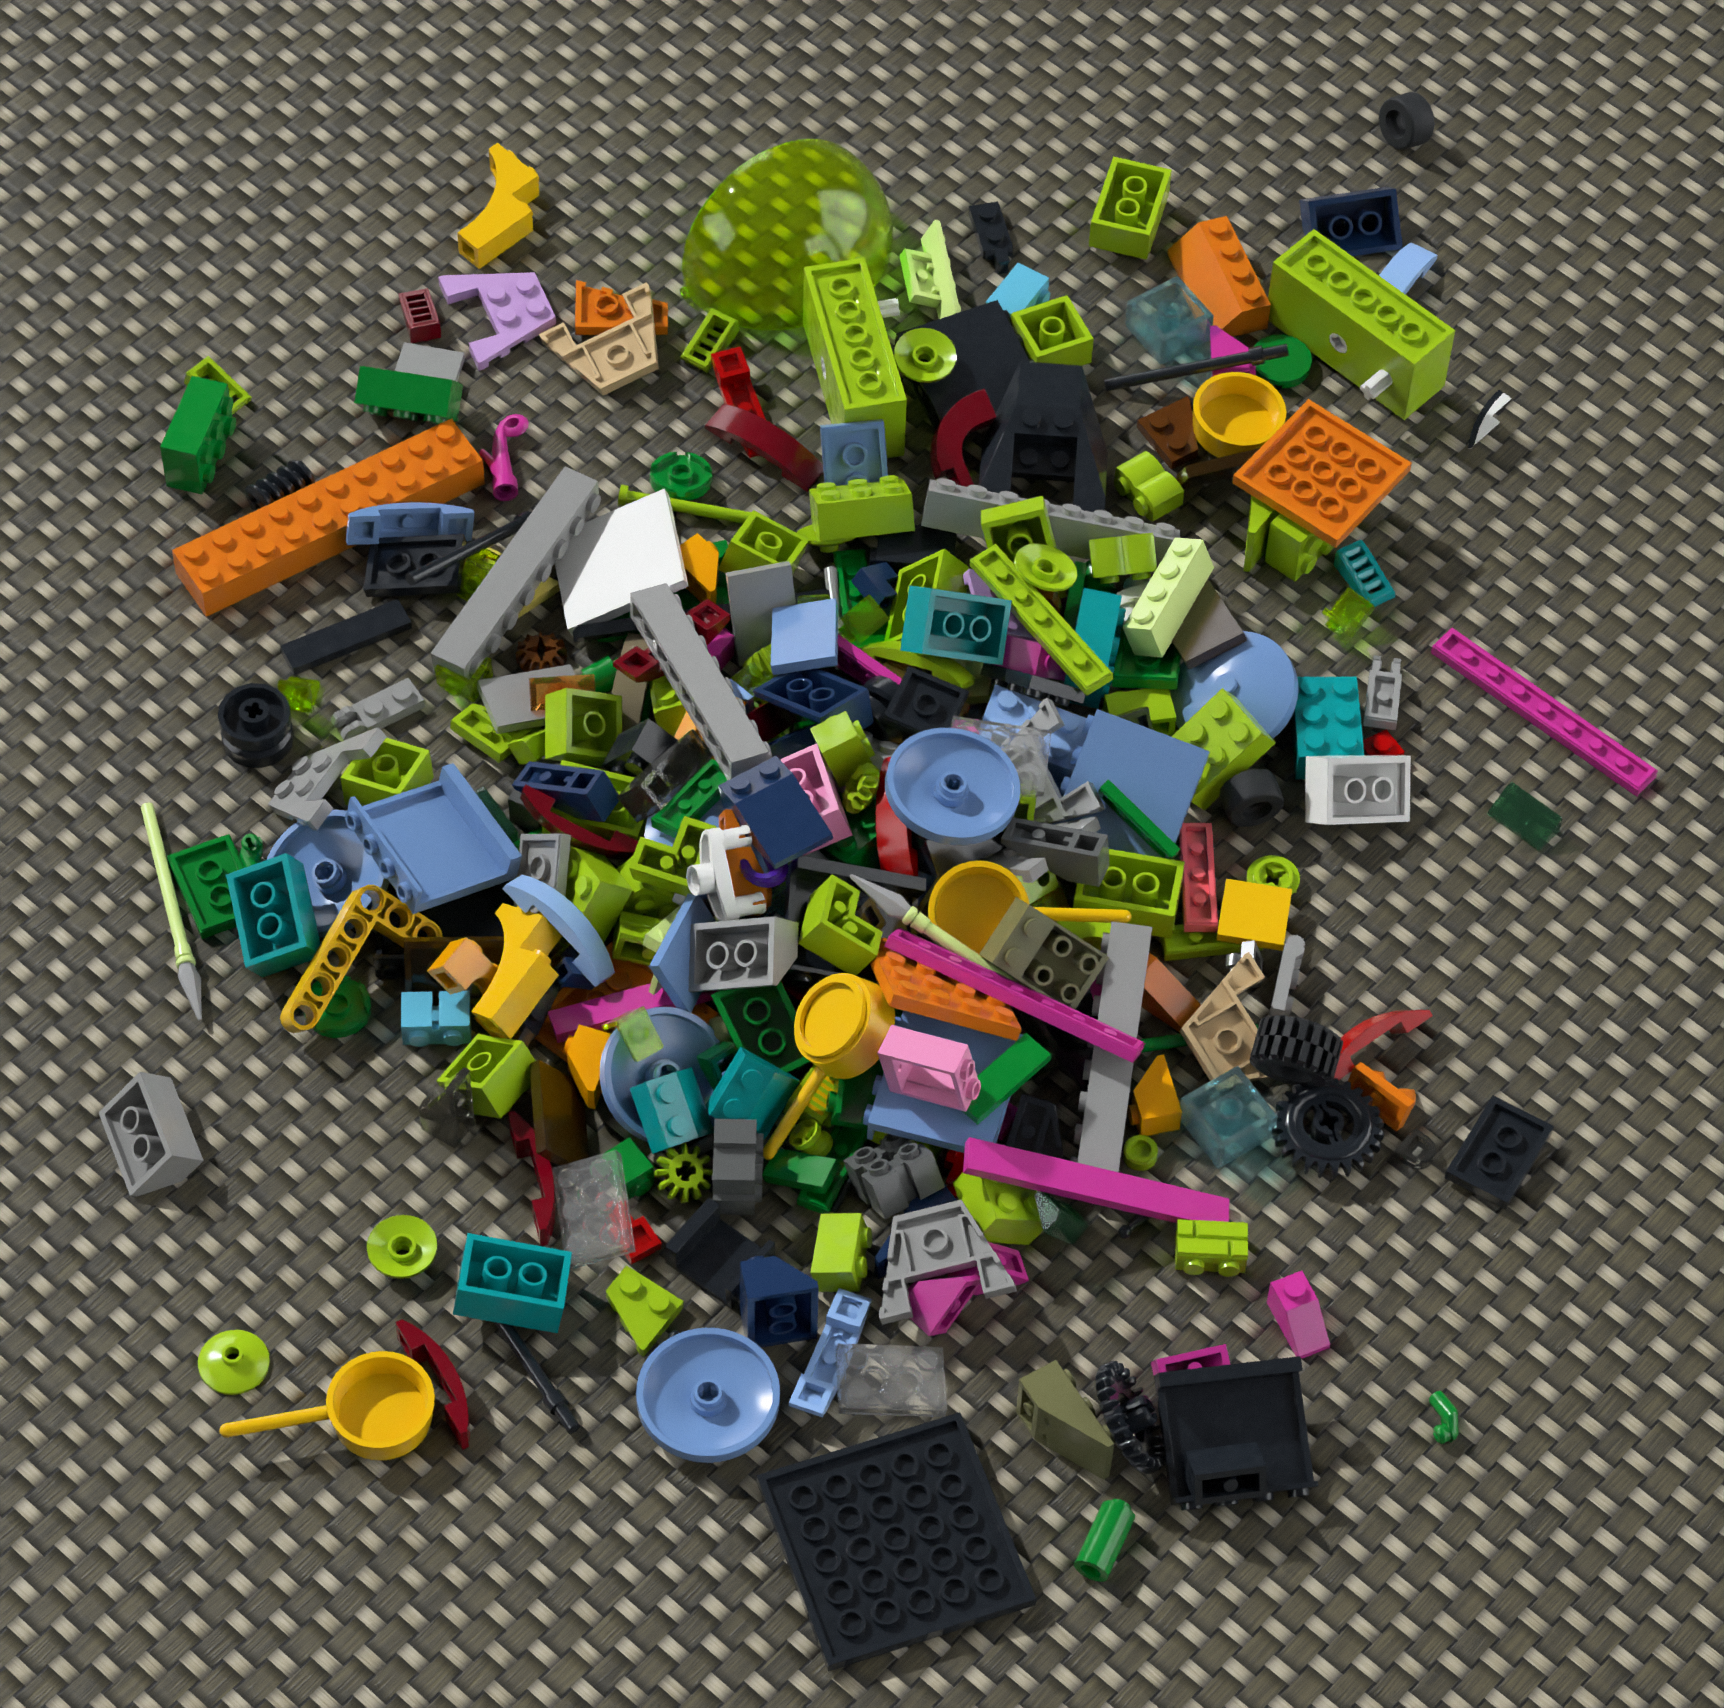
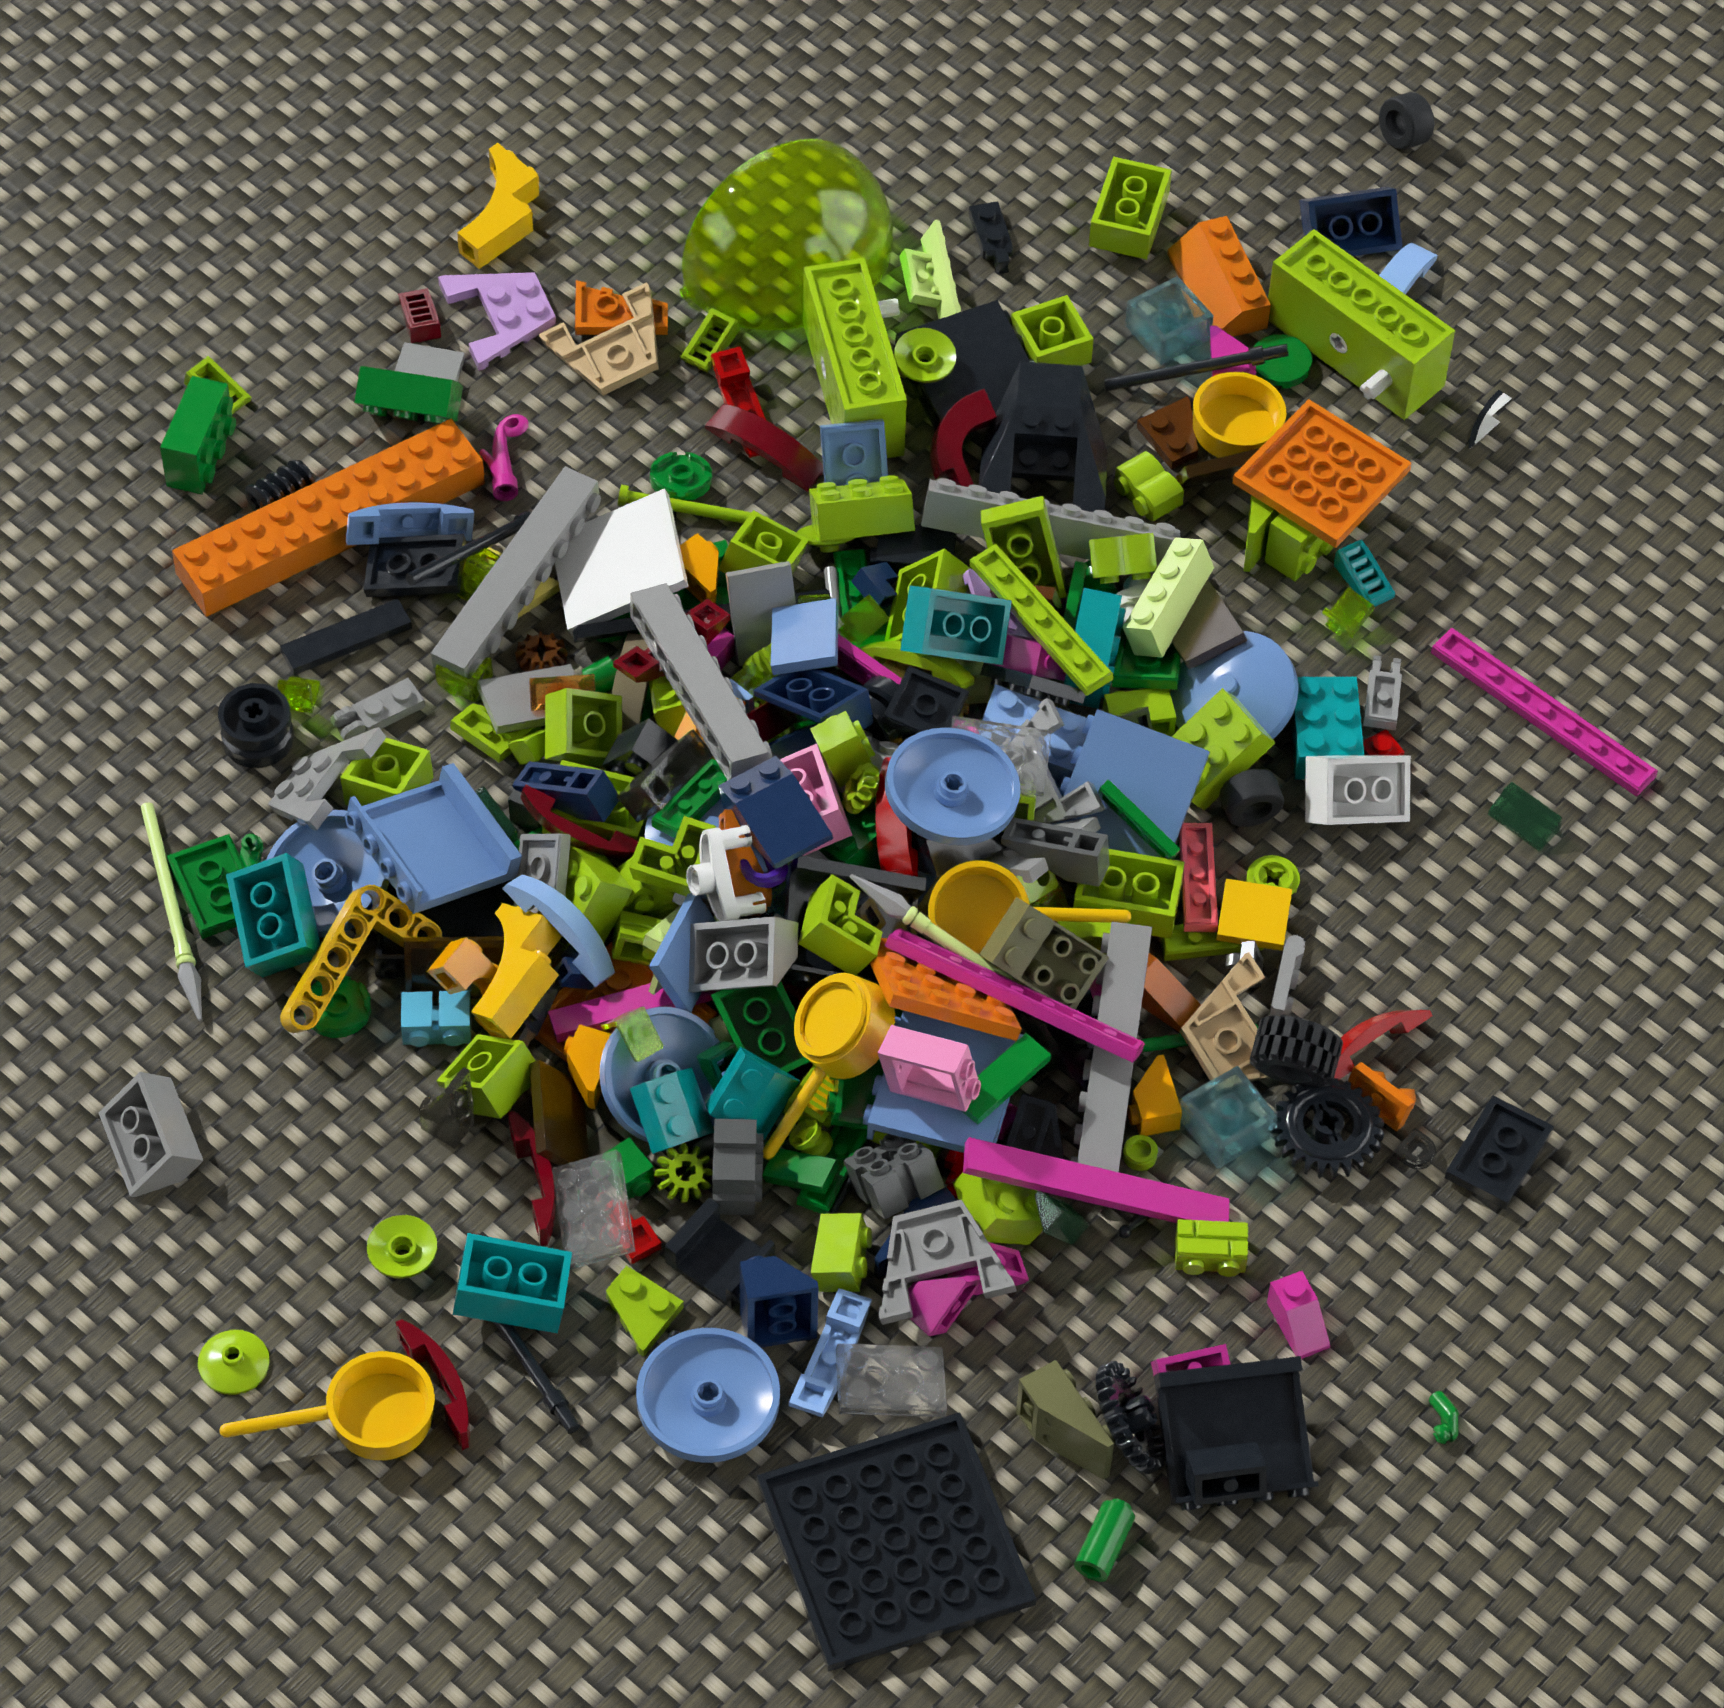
medium azure piece [986,263,1051,317] -> none
lime dish [1014,544,1077,592] -> none

